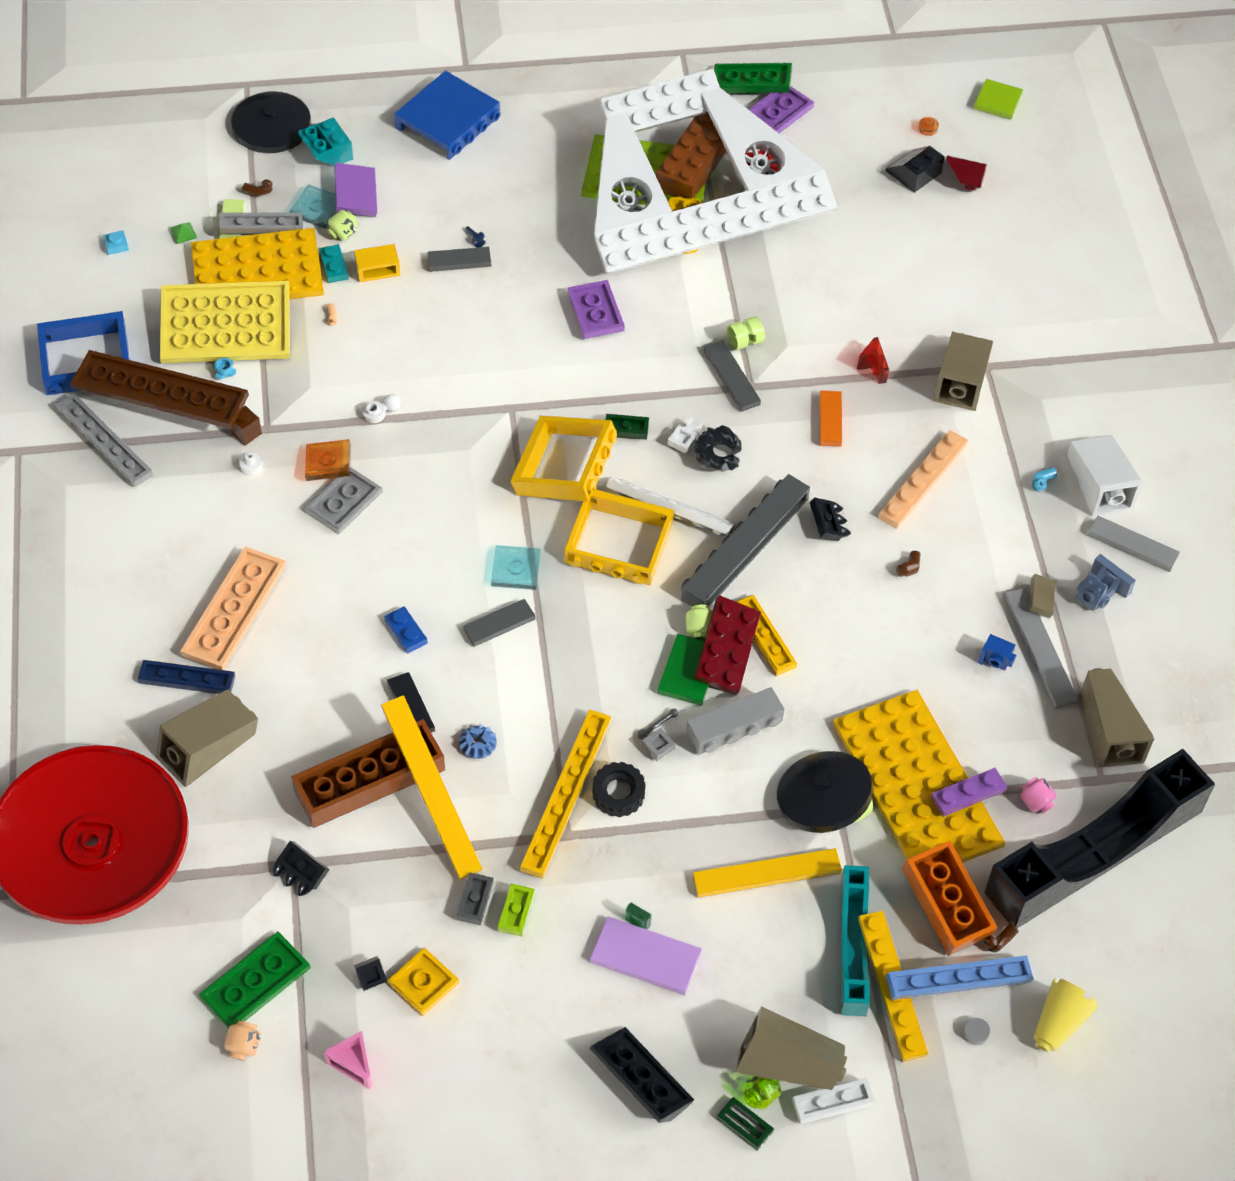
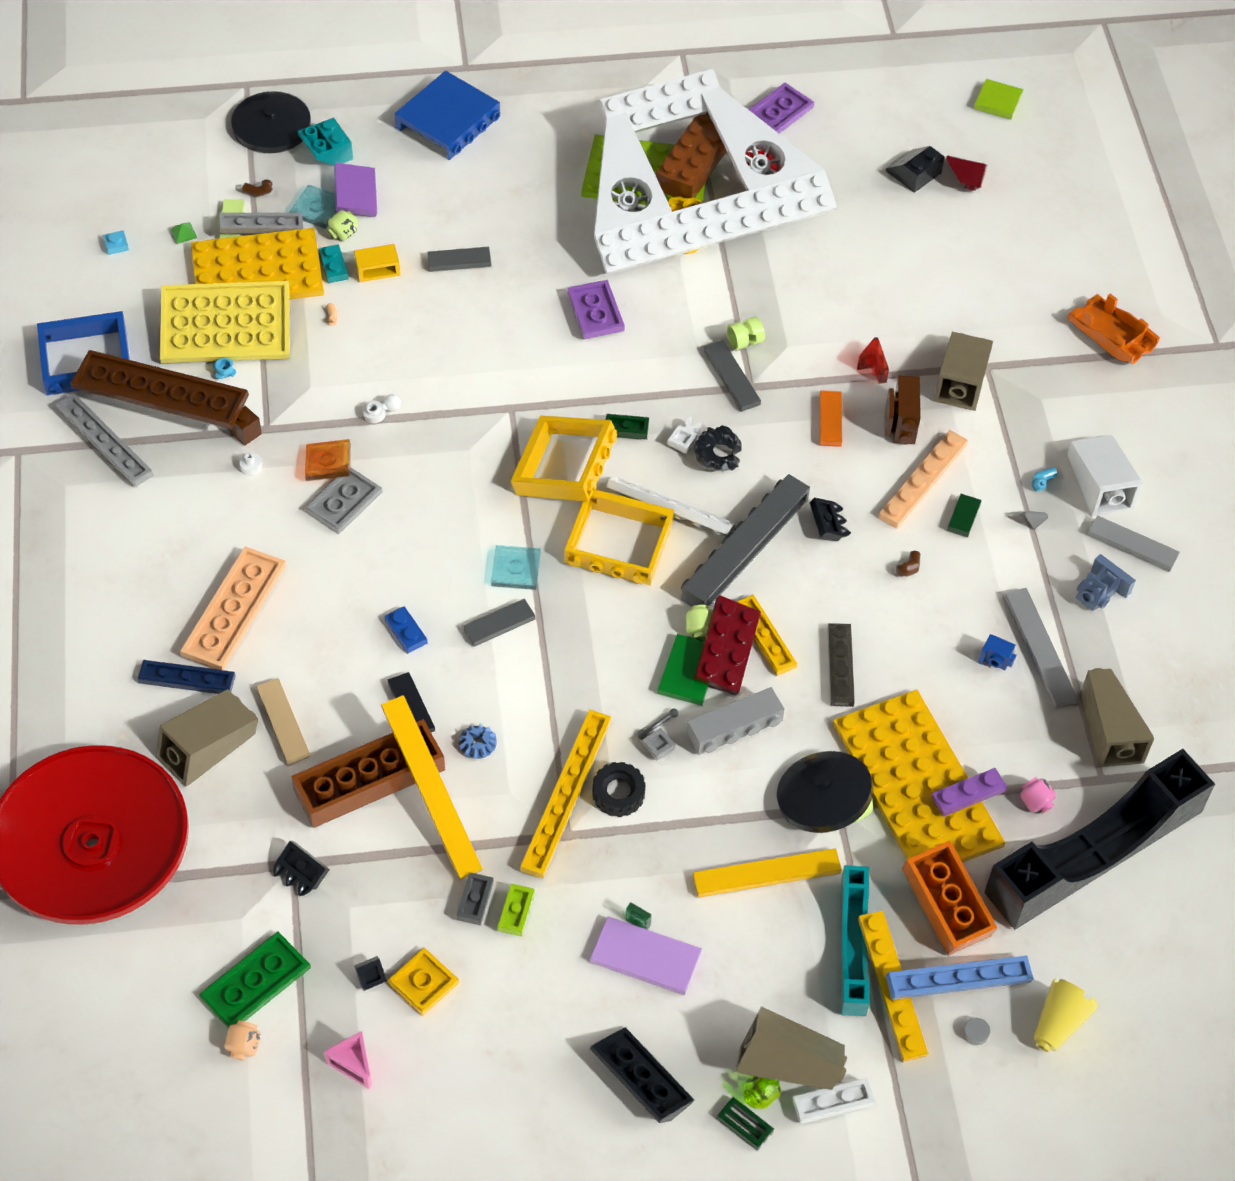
dark blue hand [465,226,486,248] -> none
green tile [714,63,792,93] -> none
clear orange tile [918,117,939,136] -> none
reddish brown arm [984,923,1019,953] -> none
dark tan tile [1029,574,1055,619] -> none
none -> tan tile [256,678,310,765]
none -> clear smoke plate [827,623,855,707]
none -> reddish brown brick [885,375,921,445]
none -> dark green tile [947,493,982,538]
none -> light grey slope [1023,511,1048,529]
none -> orange piece [1067,293,1160,364]

